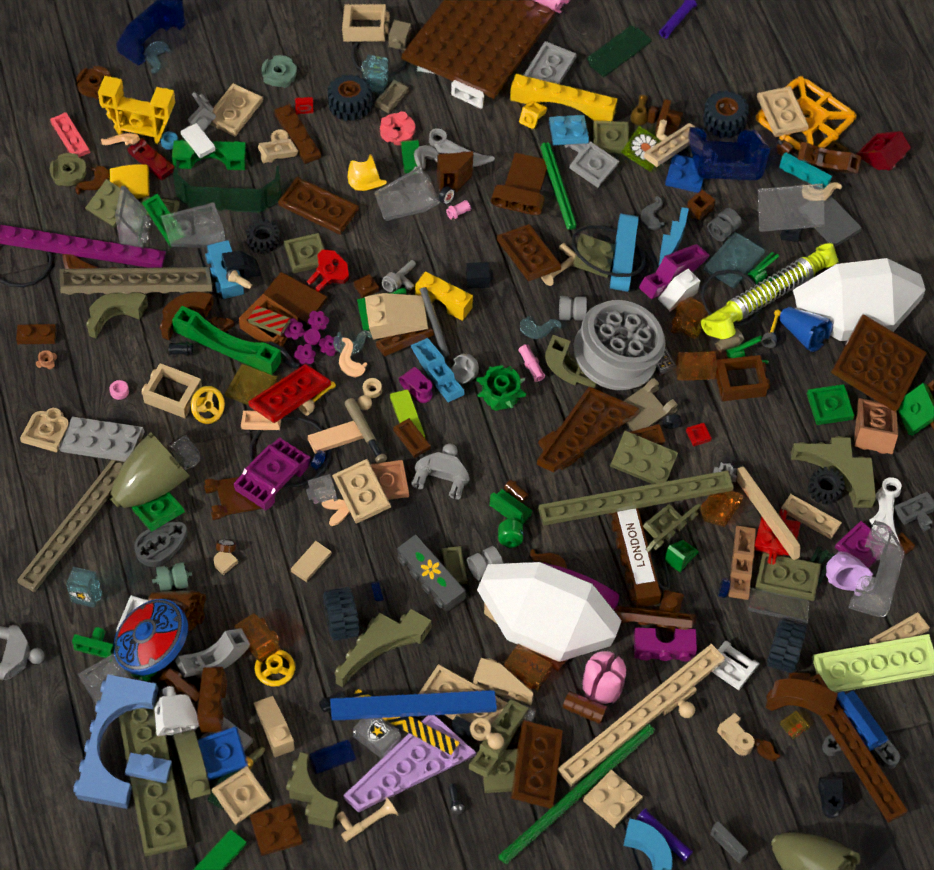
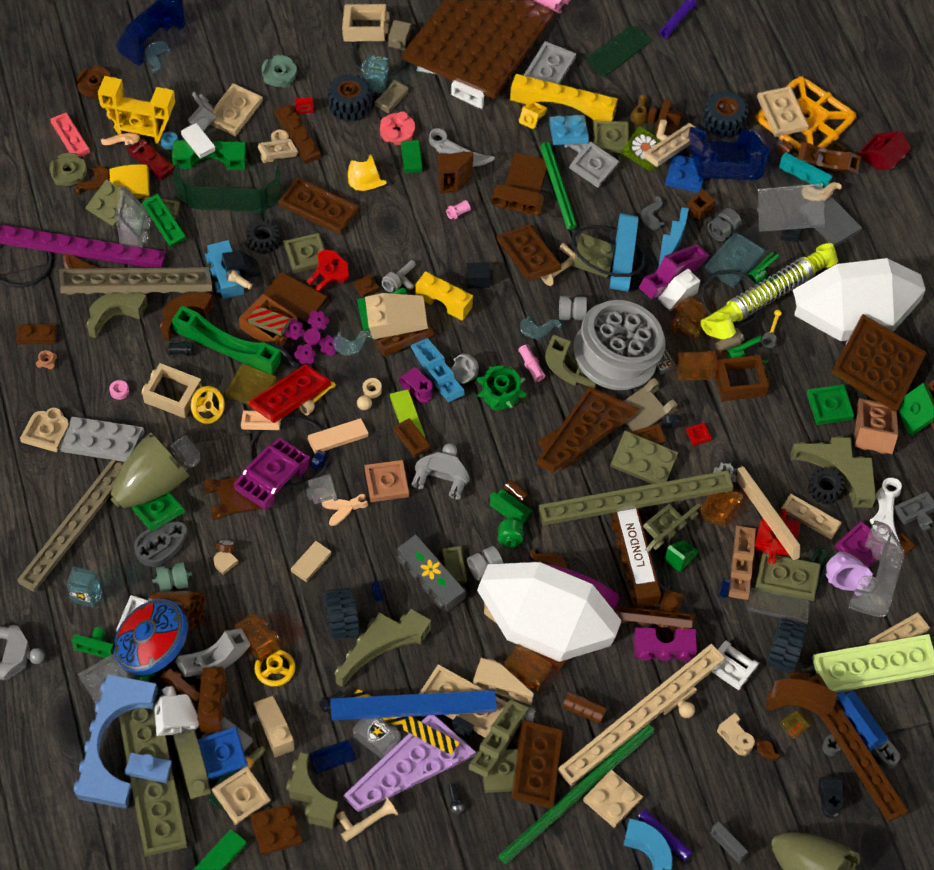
clear slope [161,203,225,248] -> none
reddish brown tile [208,317,235,332] -> none
tan tile [332,459,391,524] -> none
light nougat piece [339,338,367,378] -> none
dark tan piece [345,398,387,463] -> none
clear slope [374,166,440,221] -> none
light grey piece [413,145,439,172] -> none
dark grey bar [420,287,450,359] -> none
black tile [438,186,455,205] -> none
tan plate [470,718,504,750] -> none
bright pink cylinder [582,651,626,704] -> none
blue cone [780,307,833,352] -> none

